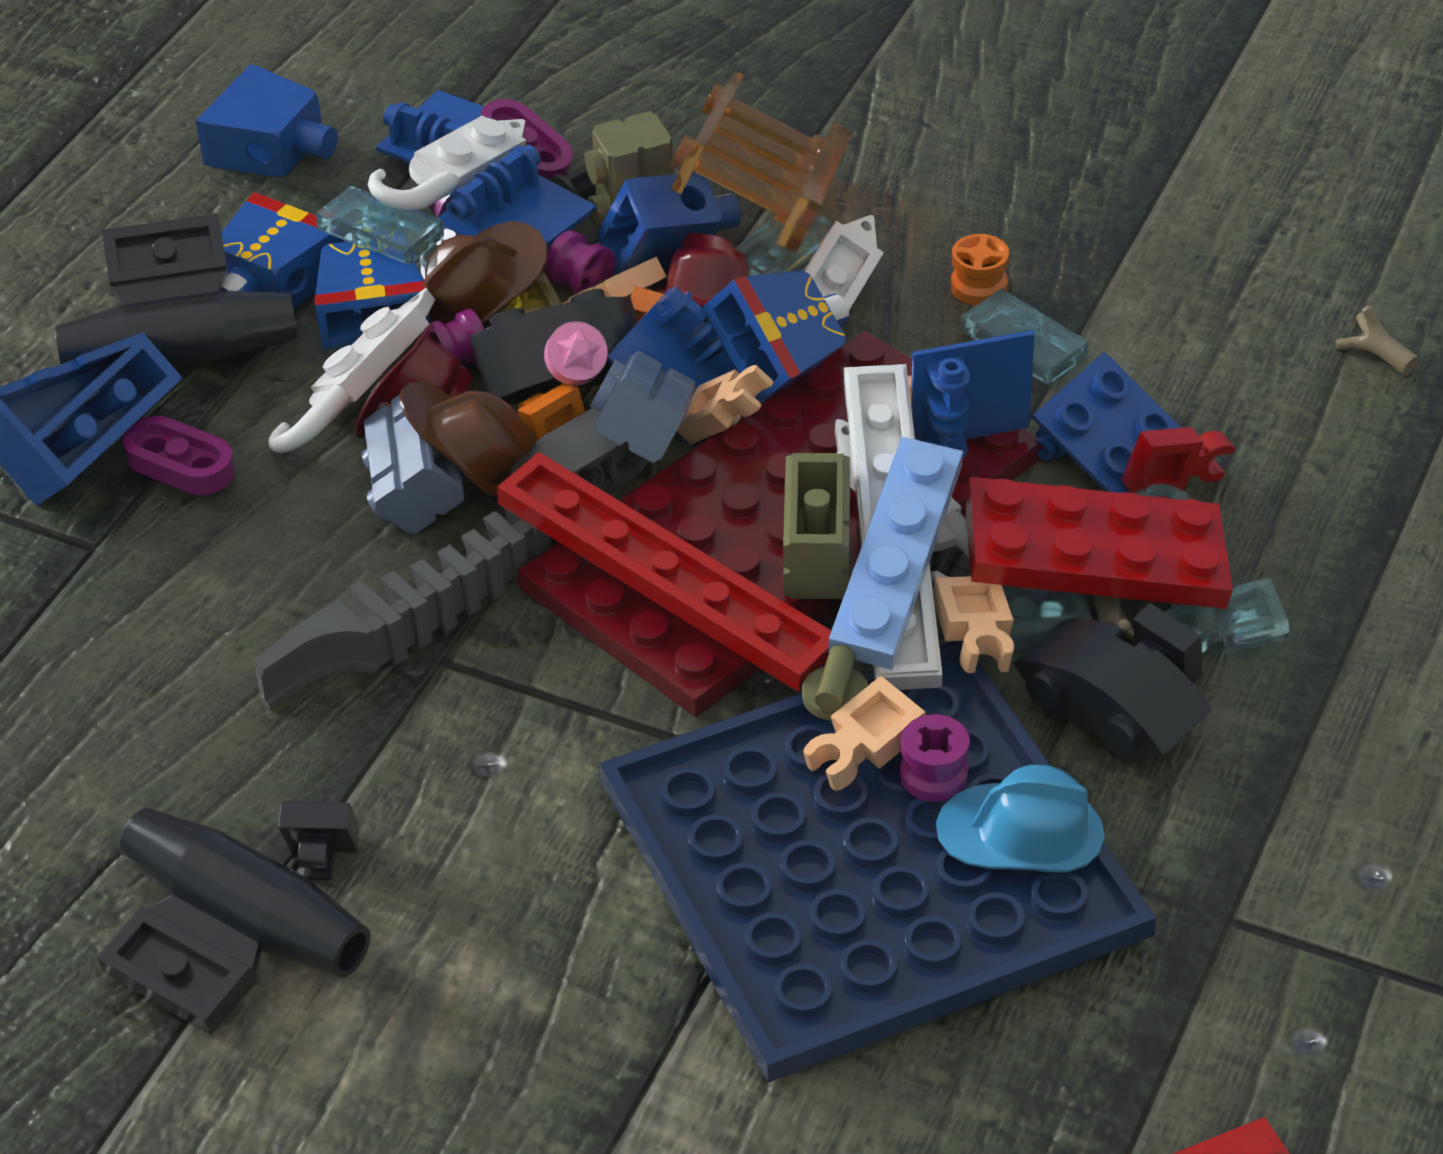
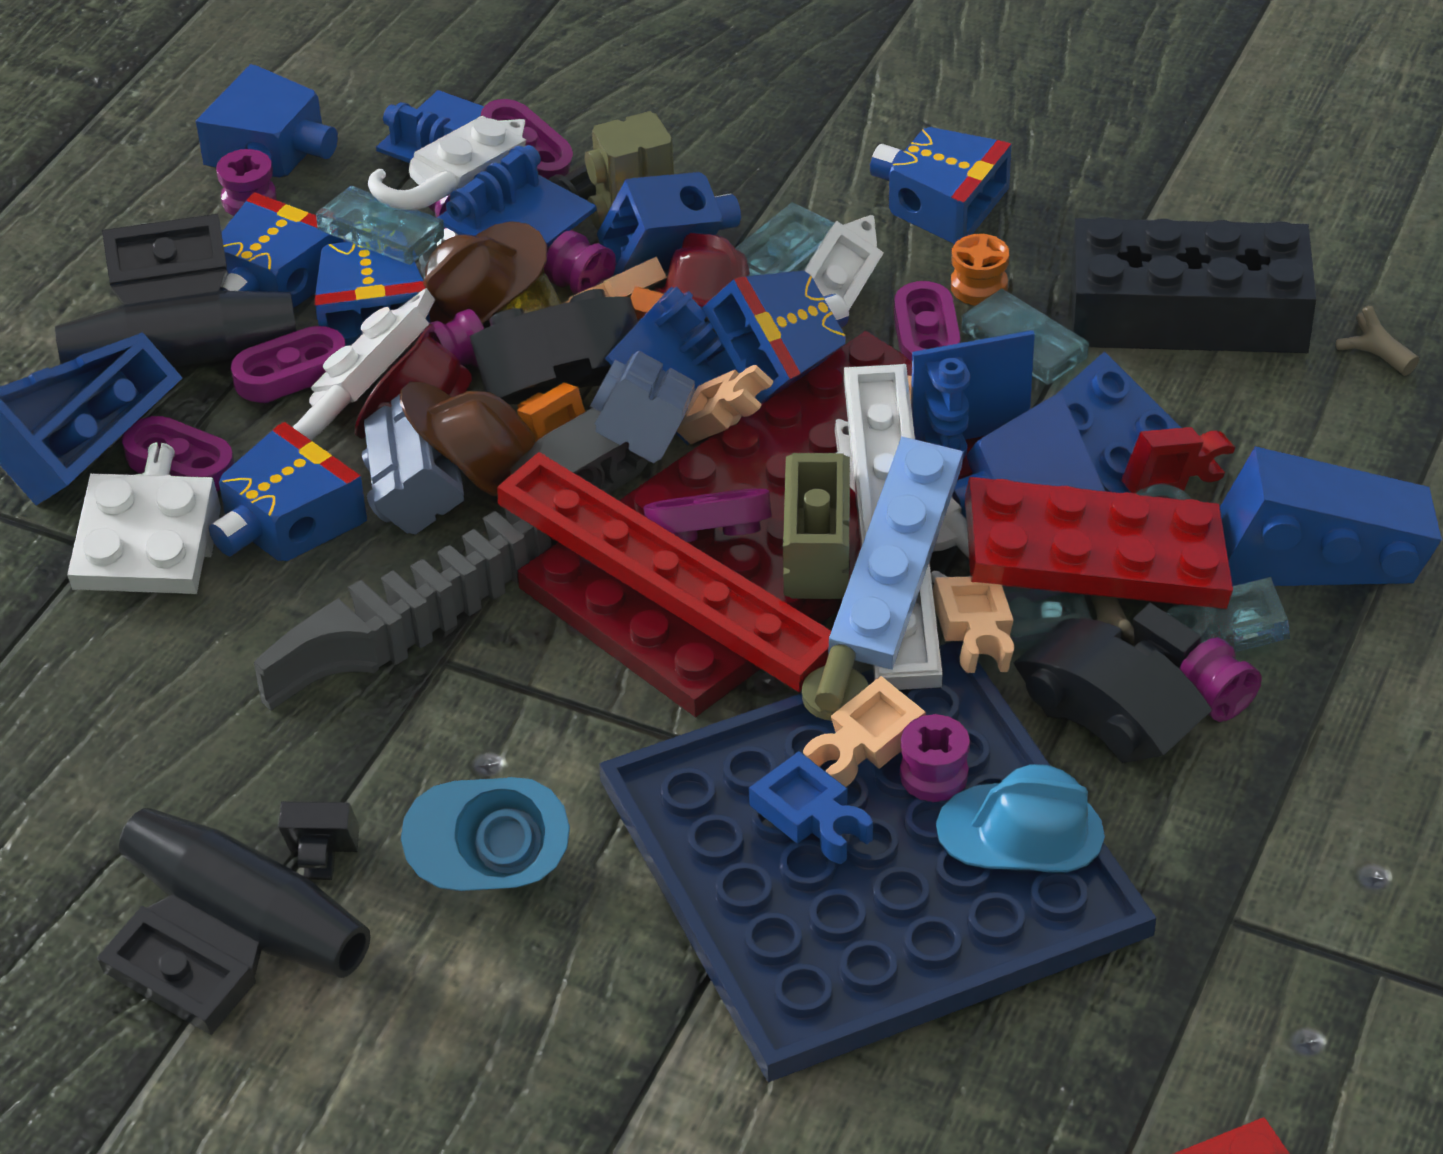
bright pink tile [544,321,608,386] -> none
clear orange fence [670,71,853,254] -> none
none -> white plate [67,443,221,594]
none -> blue torso [209,422,367,561]
none -> magenta wheel [216,149,277,216]
none -> magenta plate [231,326,345,403]
none -> dark azure piece [401,777,570,891]
none -> magenta plate [643,489,772,542]
none -> blue plate [749,752,873,864]
none -> blue torso [870,127,1012,244]
none -> magenta plate [894,281,960,361]
none -> blue torso [952,392,1105,517]
none -> black brick [1071,217,1316,353]
none -> magenta wheel [1180,637,1262,722]
none -> blue wedge [1220,446,1442,587]

